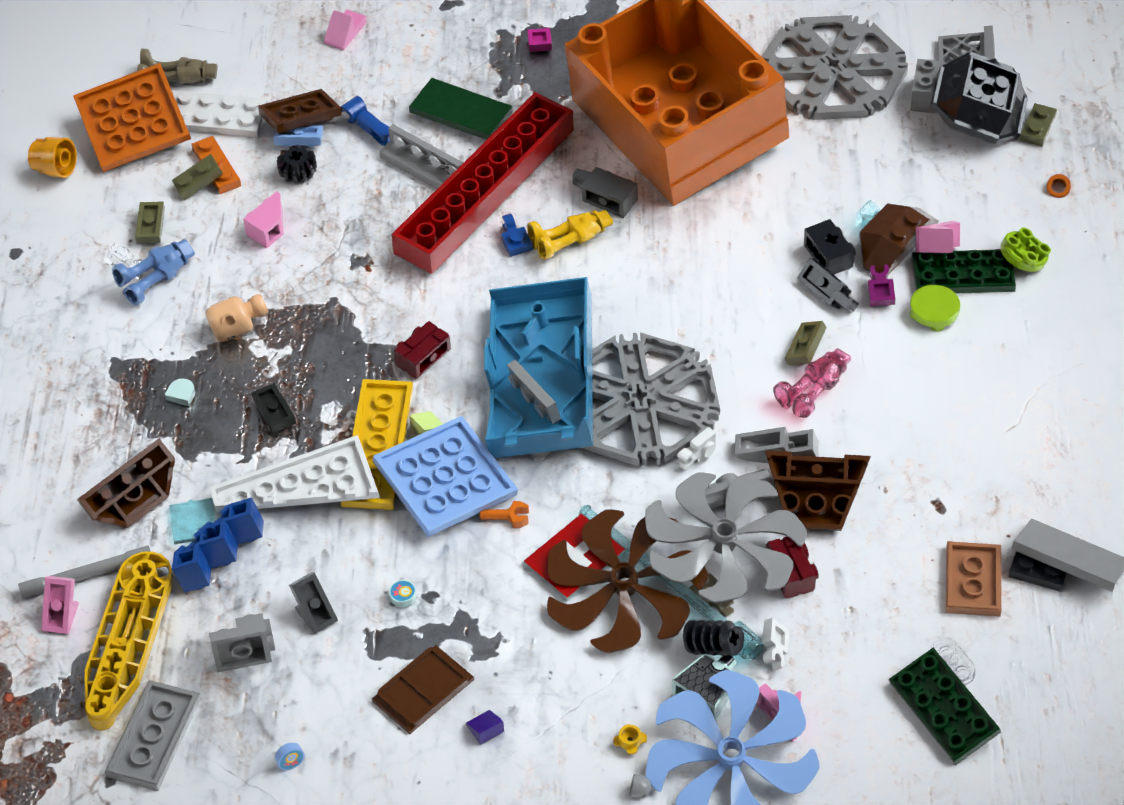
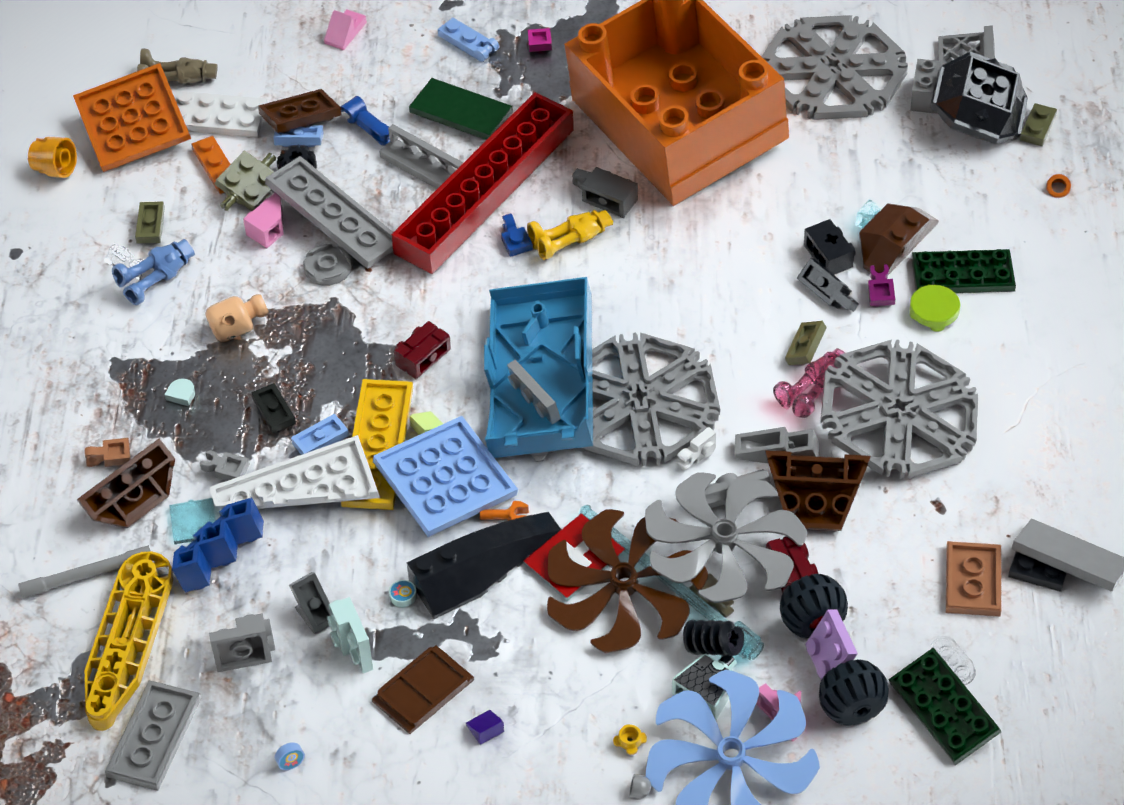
bright pink slope [41,576,79,634] -> none
olive plate [172,154,223,200] -> none
white plate [762,617,789,671] -> none
bright pink slope [916,221,960,253] -> none
lime tile [1000,227,1051,272] -> none
none -> nougat plate [85,438,131,467]
none -> light grey plate [200,450,250,481]
none -> plate [215,150,276,211]
none -> light grey plate [265,156,393,269]
none -> light blue plate [291,414,349,455]
none -> light grey tile [303,244,352,285]
none -> light aqua plate [327,597,373,673]
none -> black wedge [406,512,561,619]
none -> light blue plate [438,18,499,62]
none -> black plate [780,574,889,726]
none -> light grey plate [820,339,978,479]

